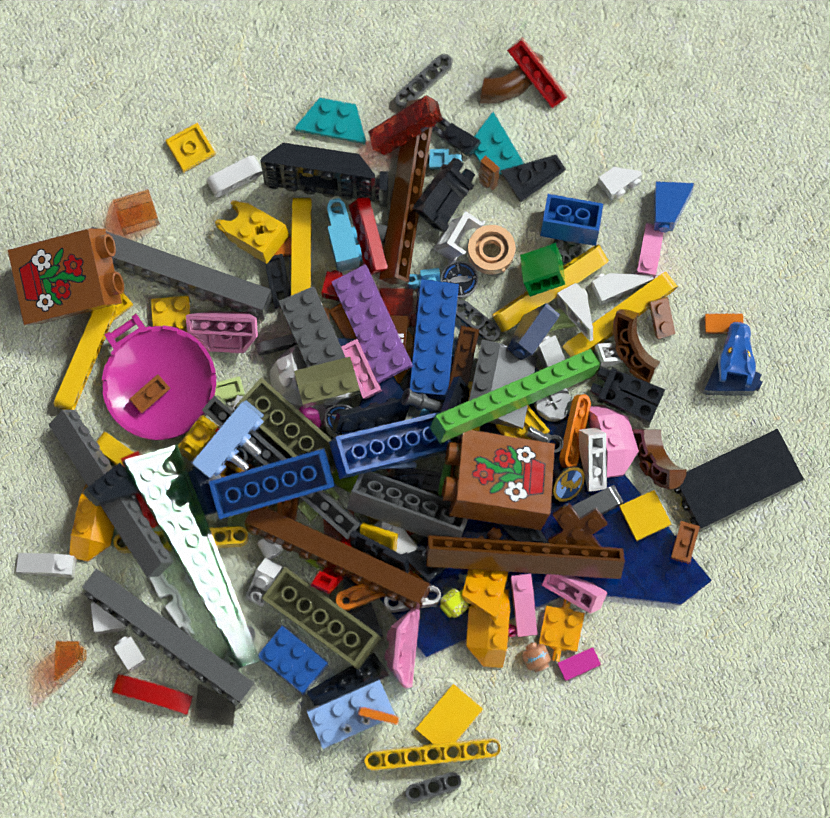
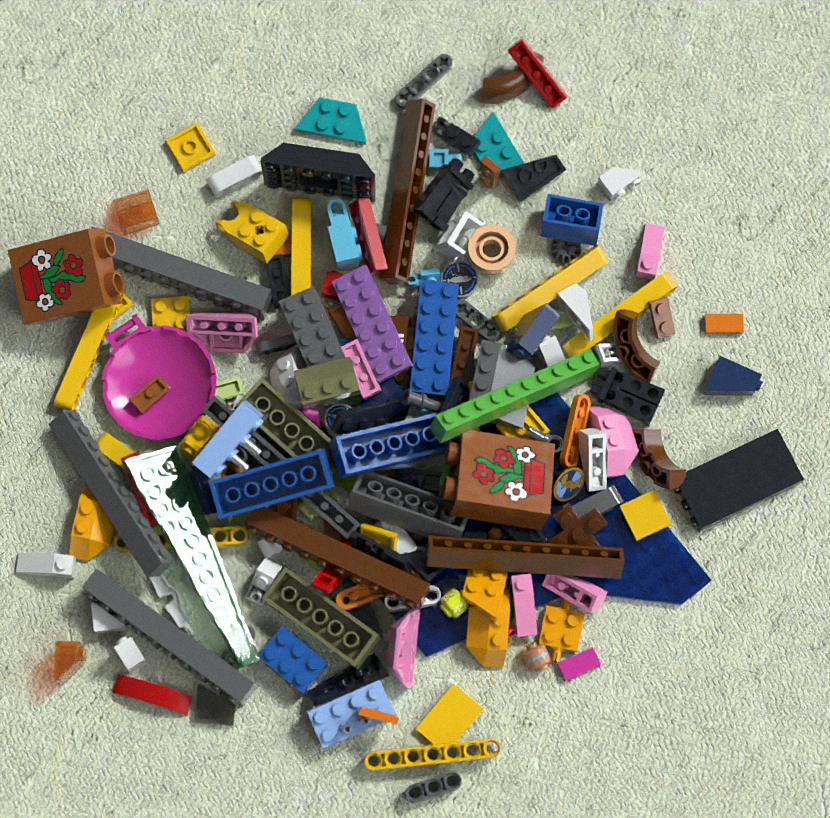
black wing [83,463,147,507] -> none
clear red brick [368,95,442,156] -> none
black wing [376,171,389,207] -> none
clear red piece [379,288,414,319] -> none
green brick [520,243,566,297] -> none
light grey tile [534,389,572,422] -> none
white slope [591,273,654,306] -> none
blue slope [654,182,694,232] -> none
dark orange plate [670,521,700,564] -> none
blue animal [718,322,756,387] -> none

